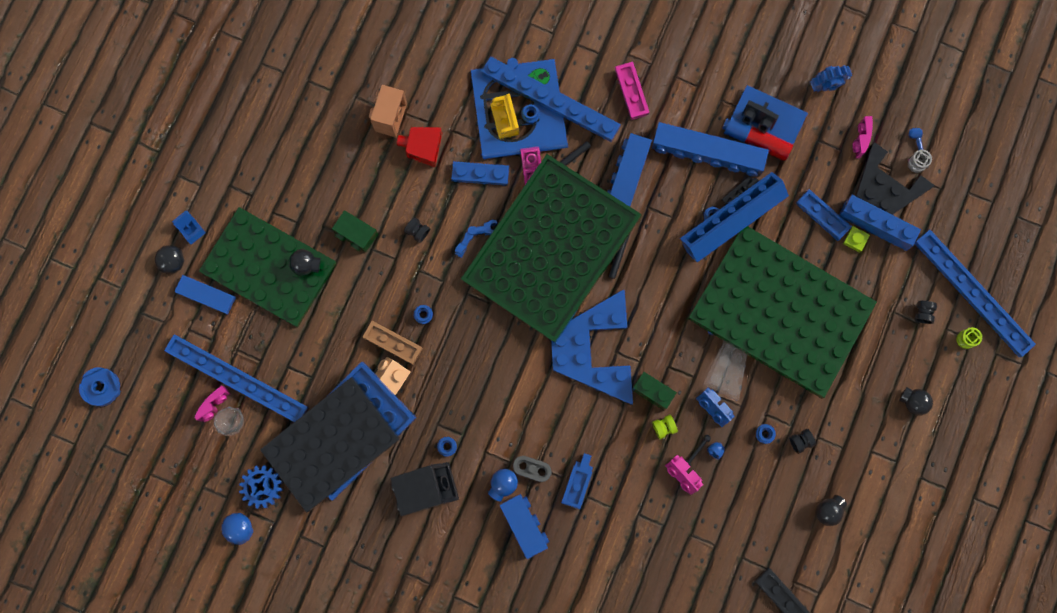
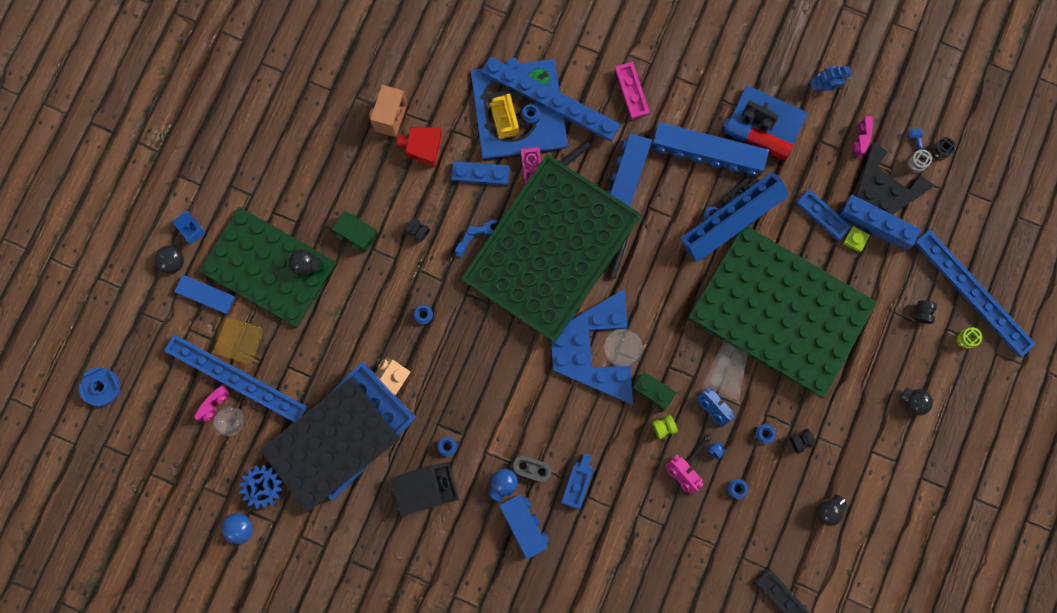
medium nougat plate [363,321,423,365] -> none
none -> clear yellow tile [213,317,264,365]
none -> clear tile [604,329,643,367]
none -> blue plate [728,479,748,499]
none -> black wheel [931,137,956,160]

